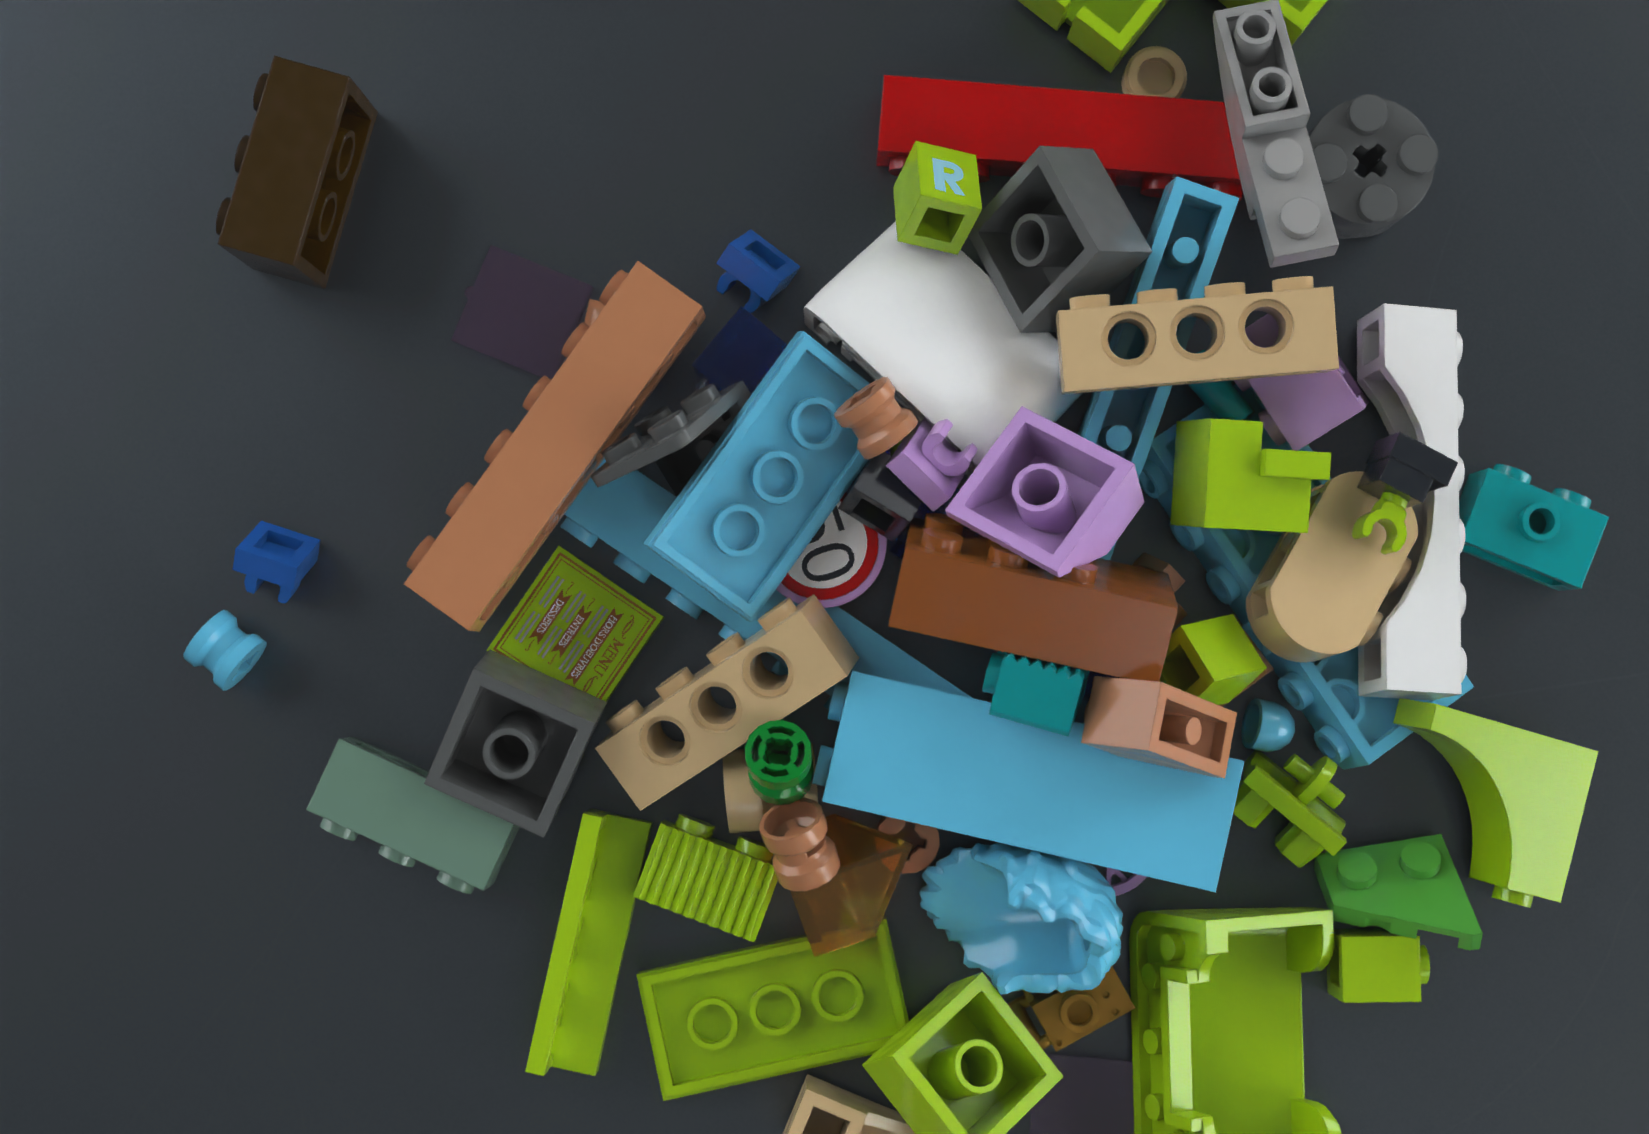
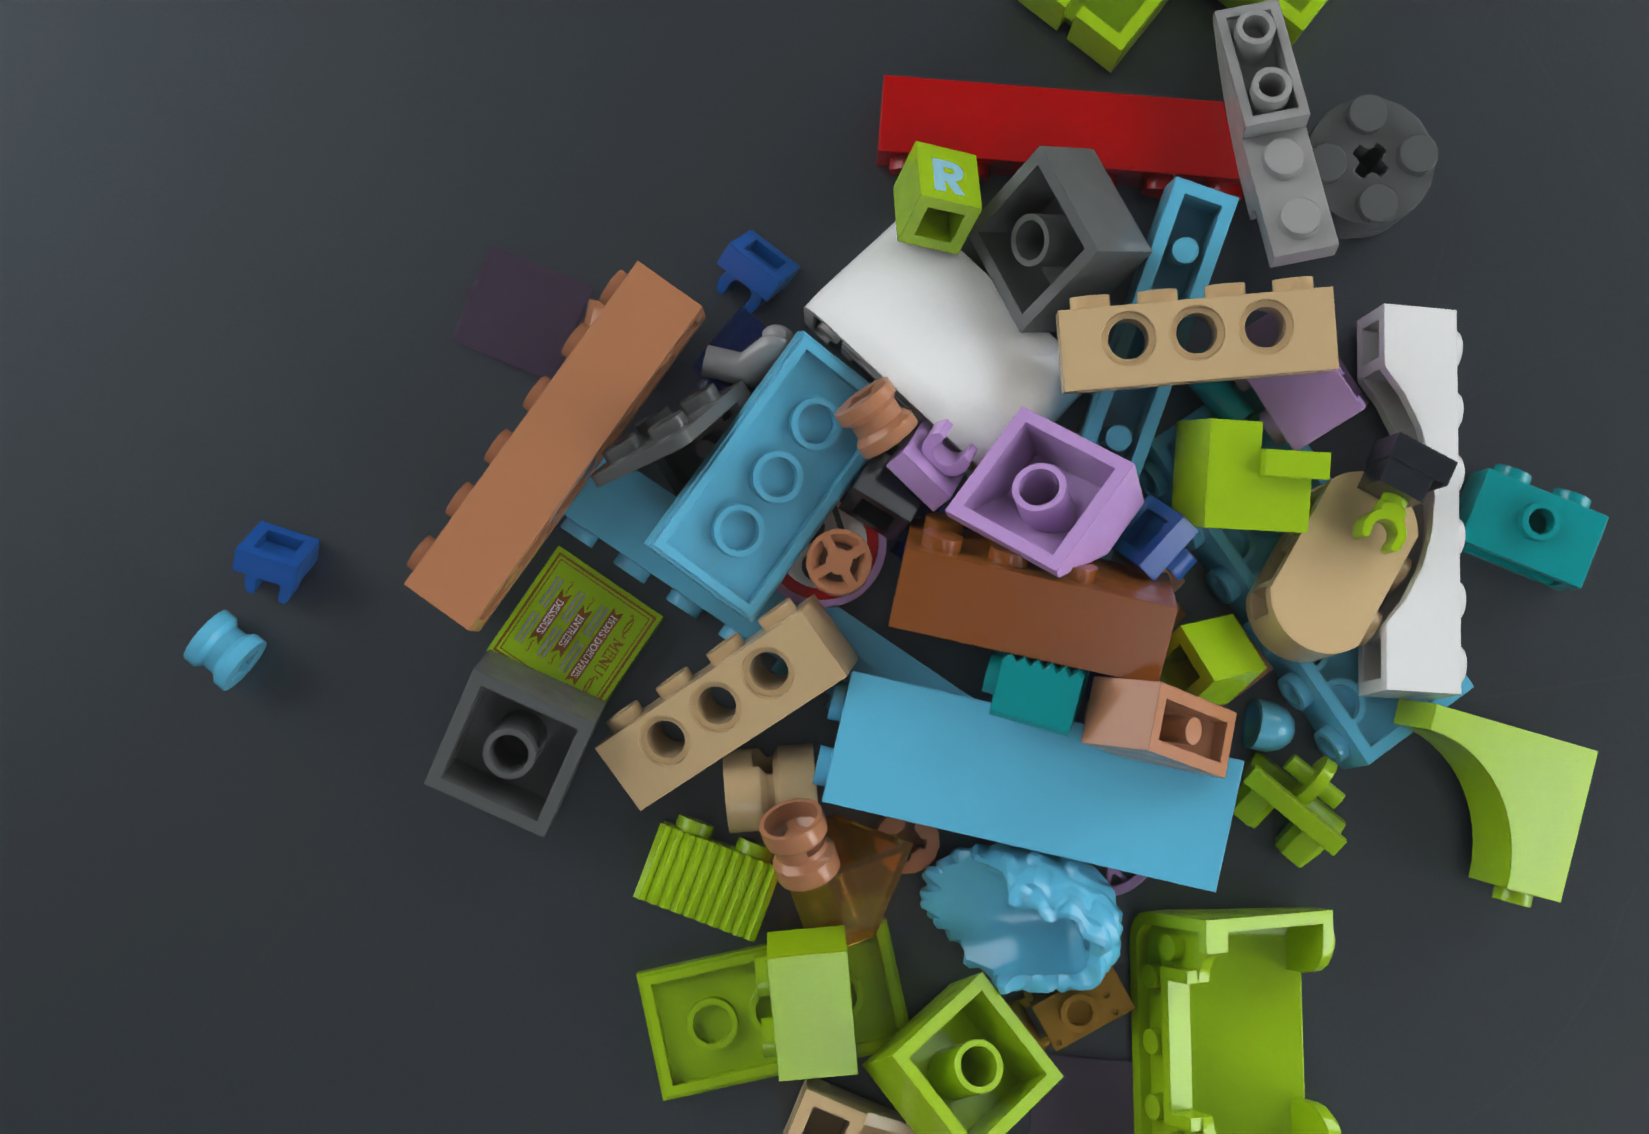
dark brown brick [216,56,378,290] -> none
sand green brick [306,737,520,894] -> none
lime fence [525,808,653,1076] -> none
green wheel [745,720,814,805] -> none
tan tile [1121,46,1187,98] -> none
bright green wing [1314,834,1483,951] -> none
lime brick [1327,928,1430,1003] -> none
none -> light grey arm [701,324,794,388]
none -> lime brick [755,925,858,1082]
none -> nougat wheel [806,528,872,597]
none -> blue tile [1111,494,1199,581]

